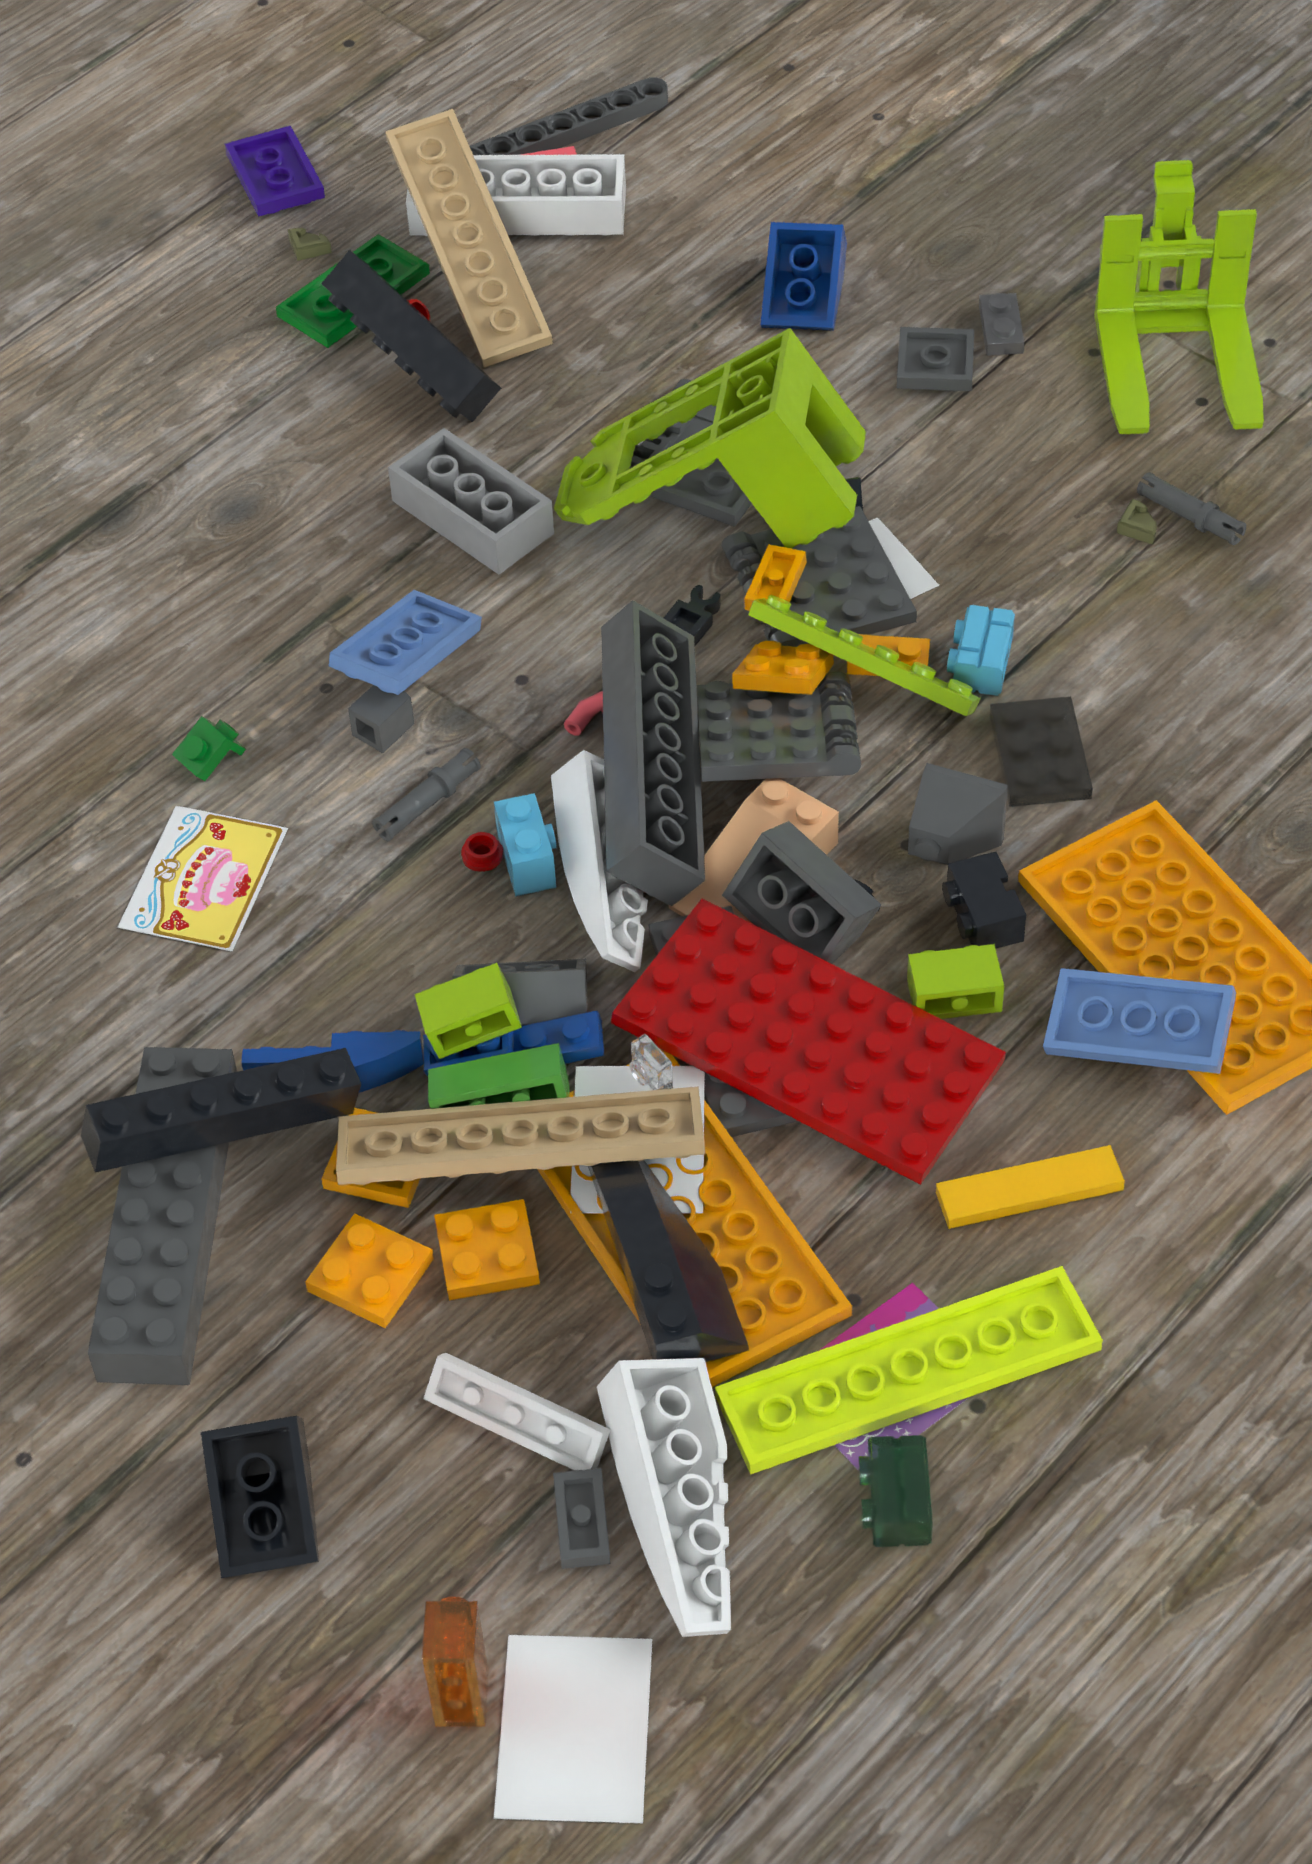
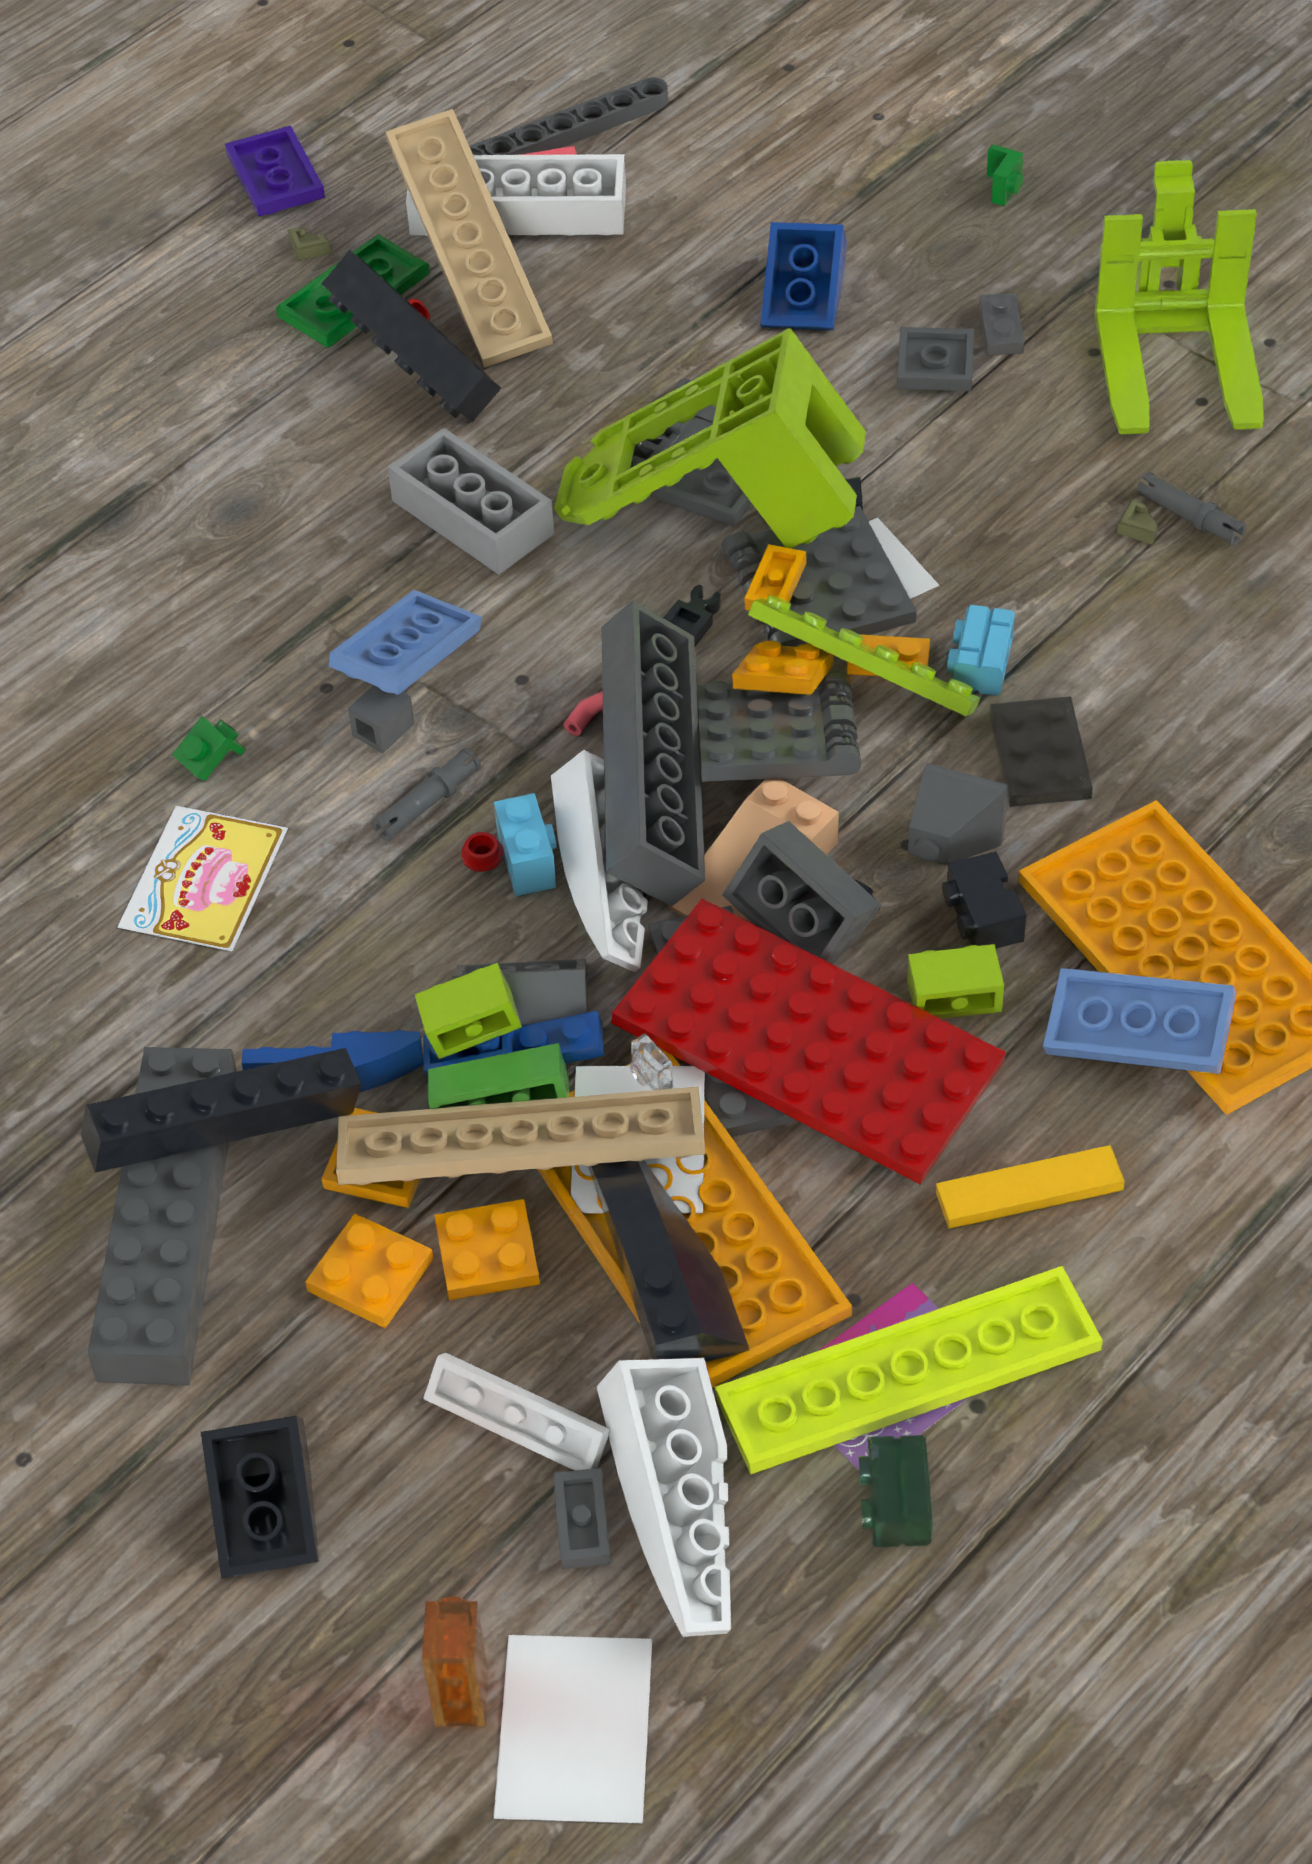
none -> green bracket [987,144,1023,206]

